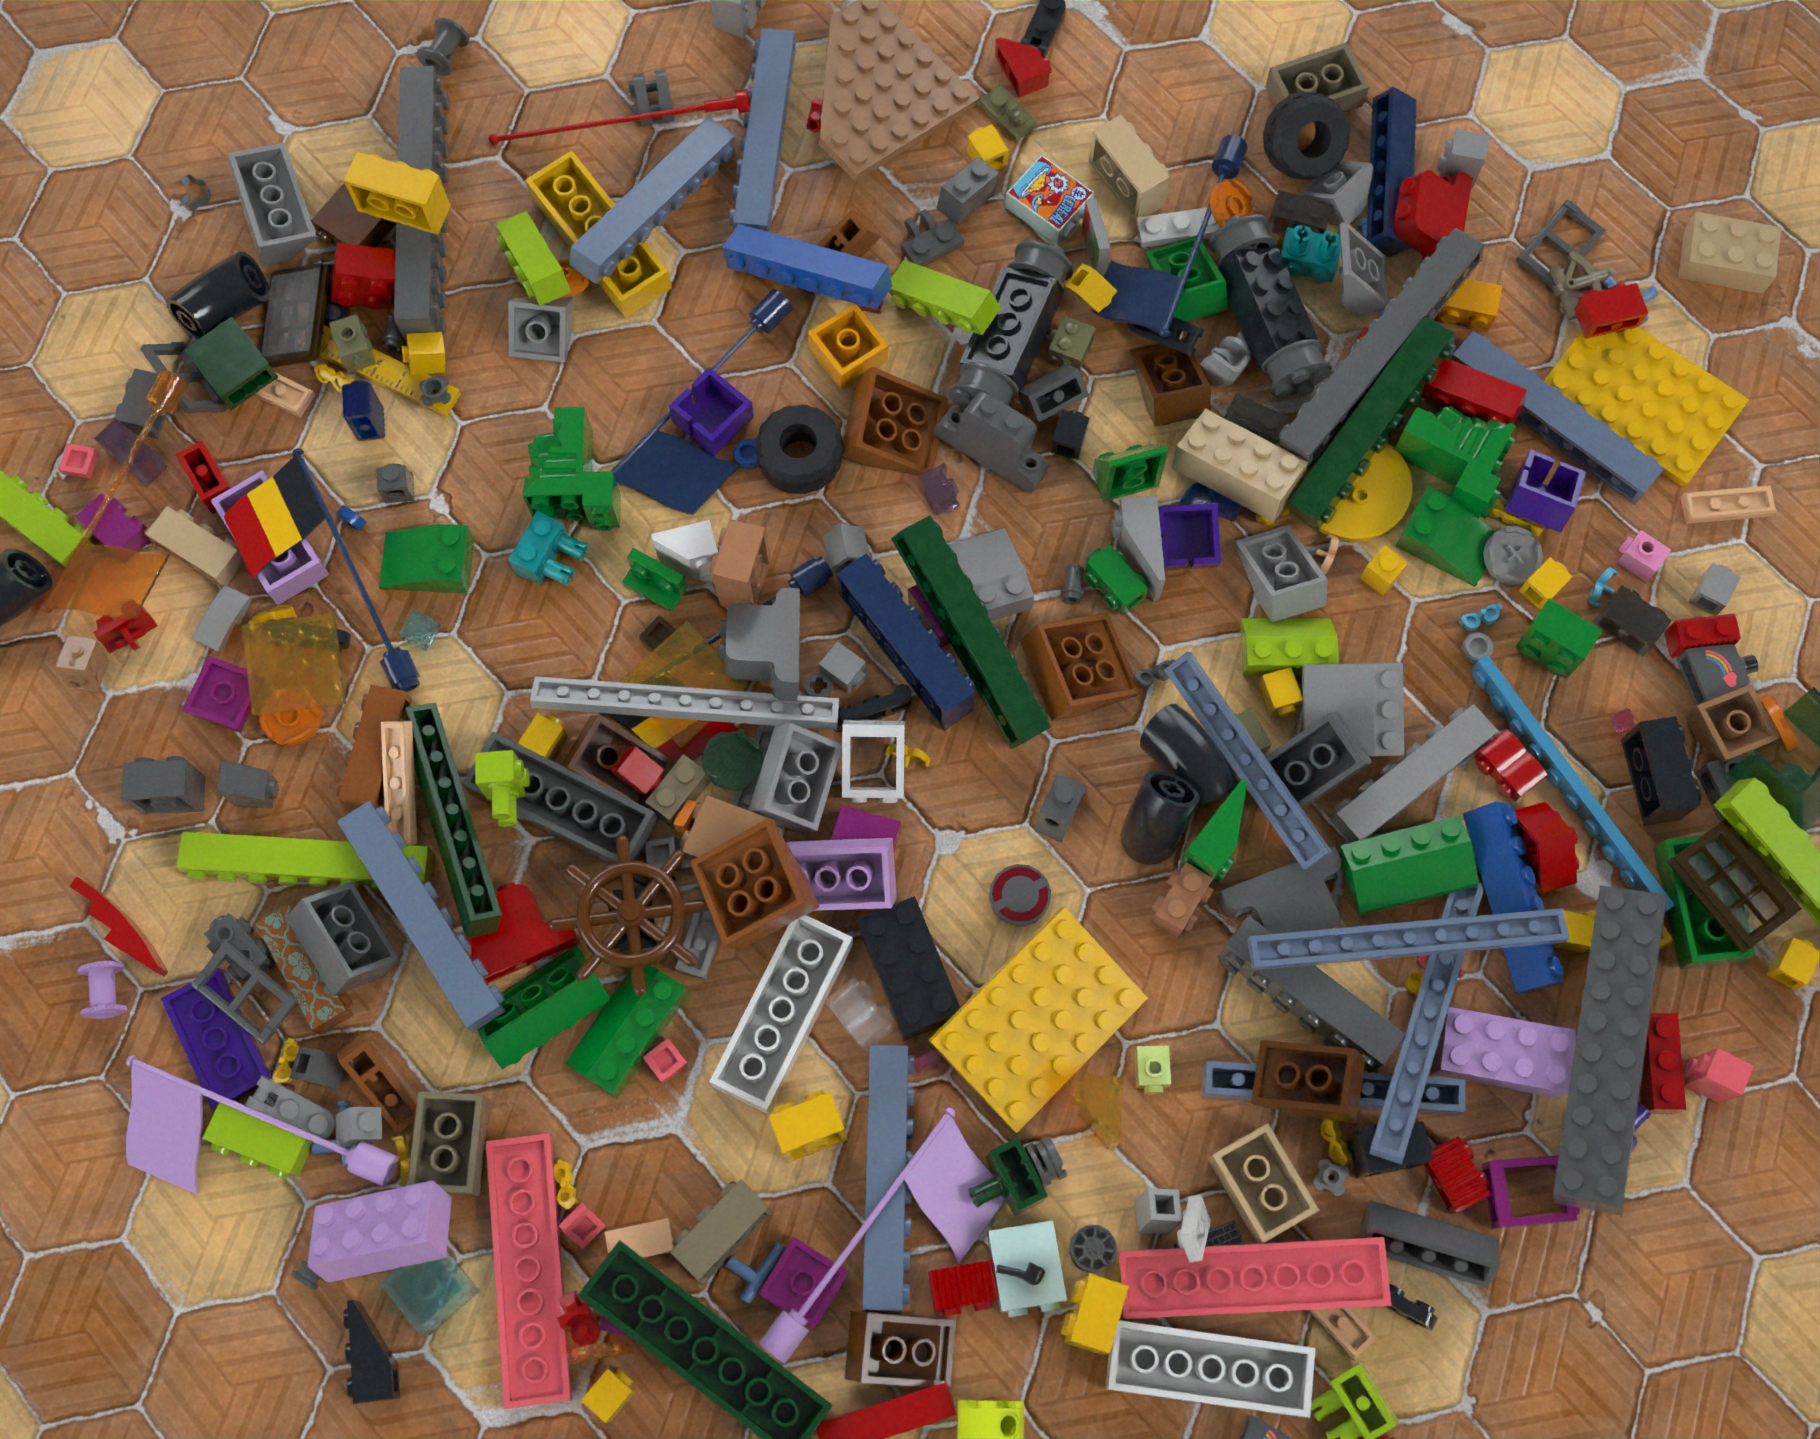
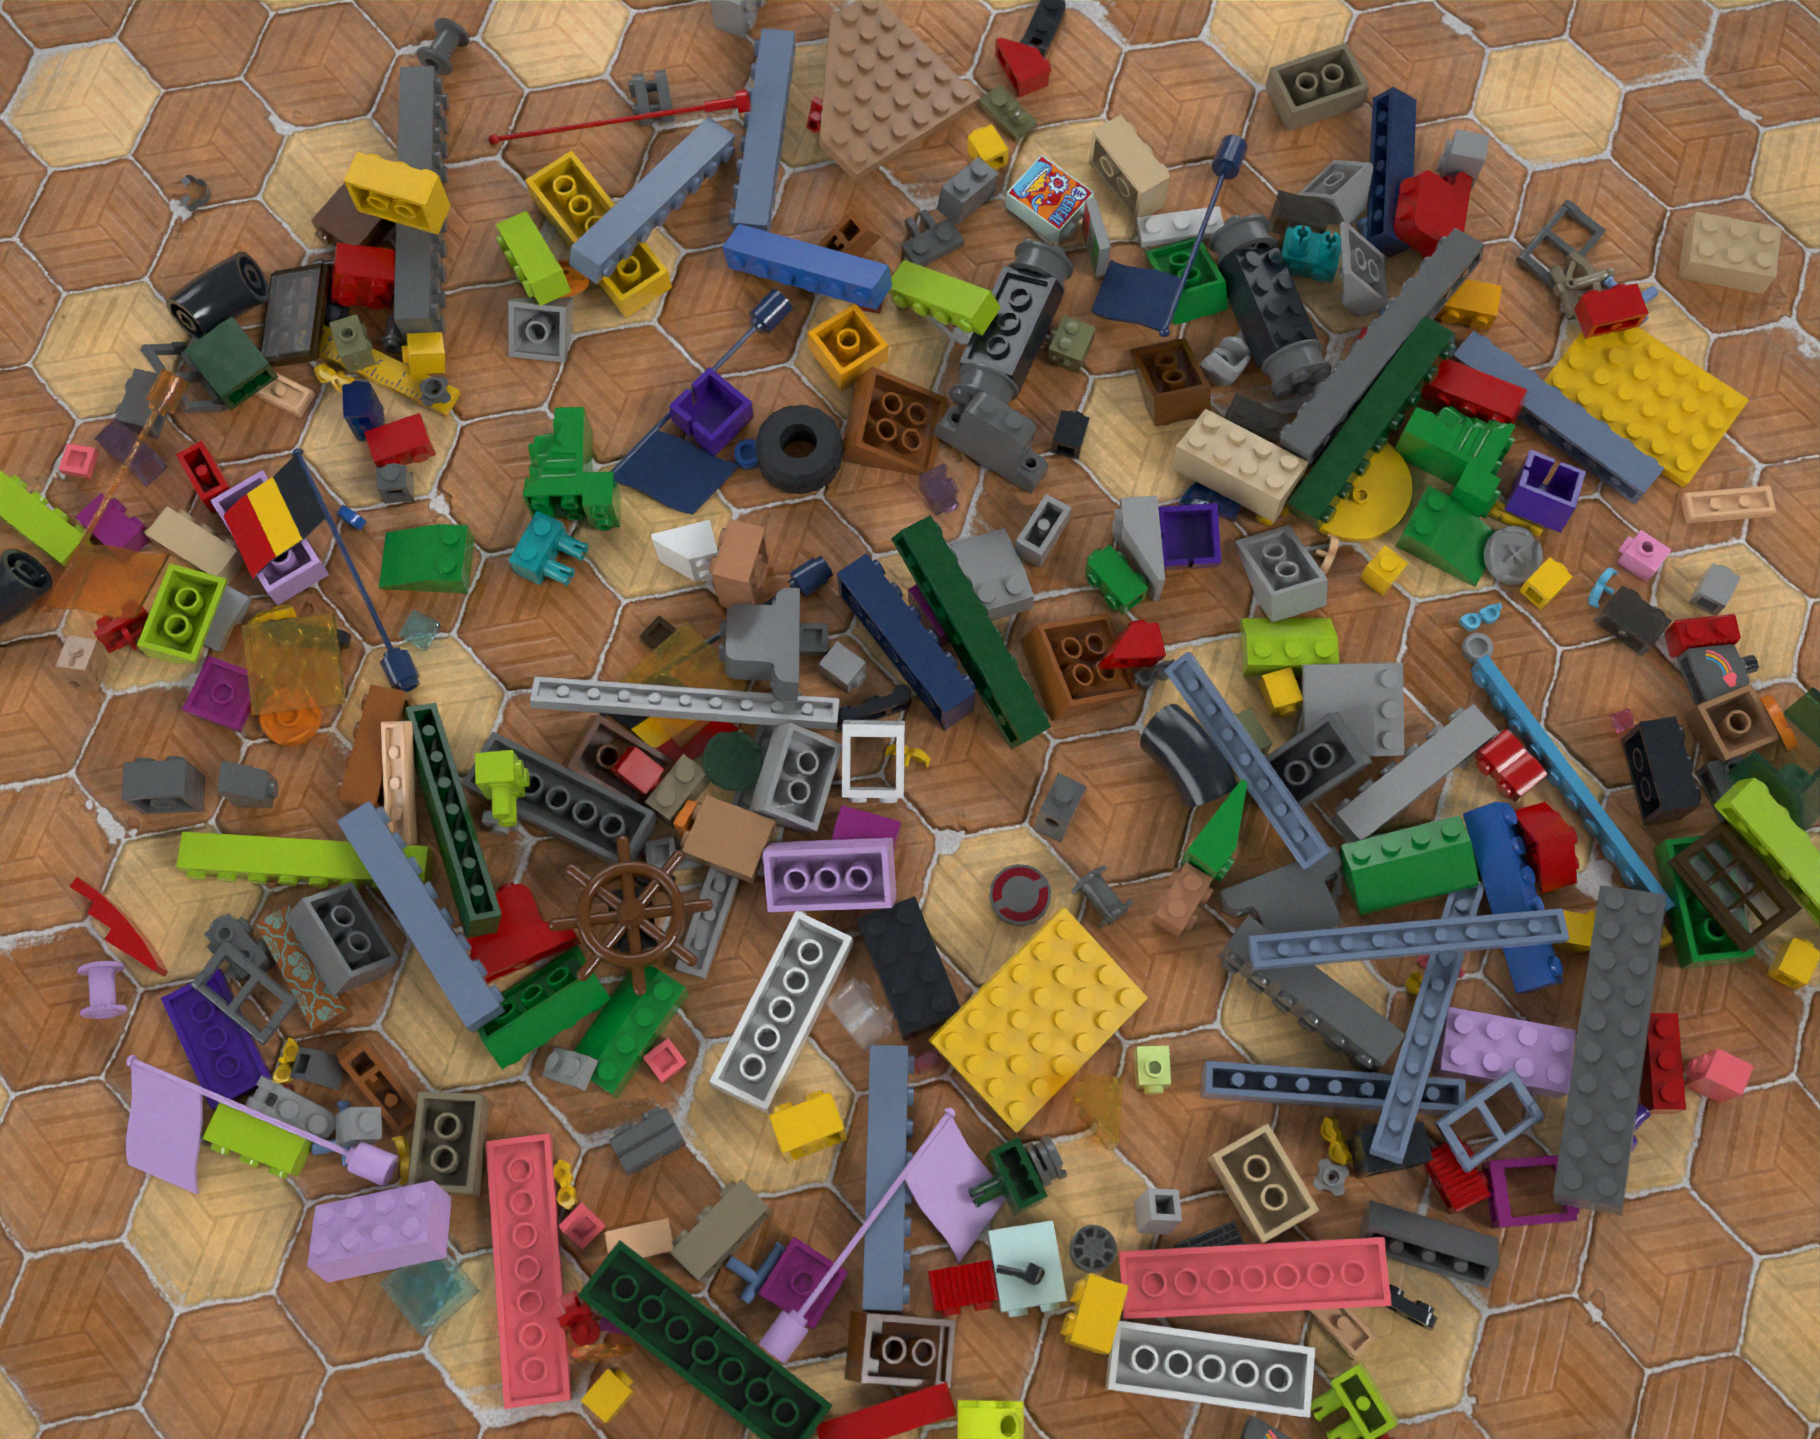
light grey slope [228,143,316,266] -> none
dark grey bush [291,1260,322,1290] -> none
black slope [343,1300,400,1404] -> none
yellow brick [518,713,568,761] -> none
green bracket [622,548,688,611] -> none
dark orange slope [690,818,819,950] -> none
dark grey bush [805,673,832,698] -> none
light grey brick [823,523,870,570] -> none
dark grey brick [1018,364,1089,422] -> none
dark grey pin [1060,564,1084,604] -> none
yellow brick [1064,263,1117,313] -> none
green slope [1093,444,1168,502] -> none
black brick [1120,770,1200,865] -> none
black plate [1128,317,1204,357] -> none
white plate [1177,1195,1211,1262] -> none
orange tile [1210,179,1256,228] -> none
reddish brown slope [1251,1040,1365,1123] -> none
black tyre [1263,92,1350,180] -> none
green brick [1515,598,1603,678] -> none
none -> lime slope [137,563,228,664]
none -> red brick [364,413,436,468]
none -> light grey plate [482,810,520,836]
none -> light grey plate [542,1046,598,1091]
none -> dark grey brick [609,1106,686,1176]
none -> dark grey plate [799,623,829,656]
none -> light grey brick [1015,494,1071,568]
none -> dark grey hose [1071,866,1133,929]
none -> red slope [1099,620,1166,670]
none -> sand blue window [1435,1069,1545,1173]

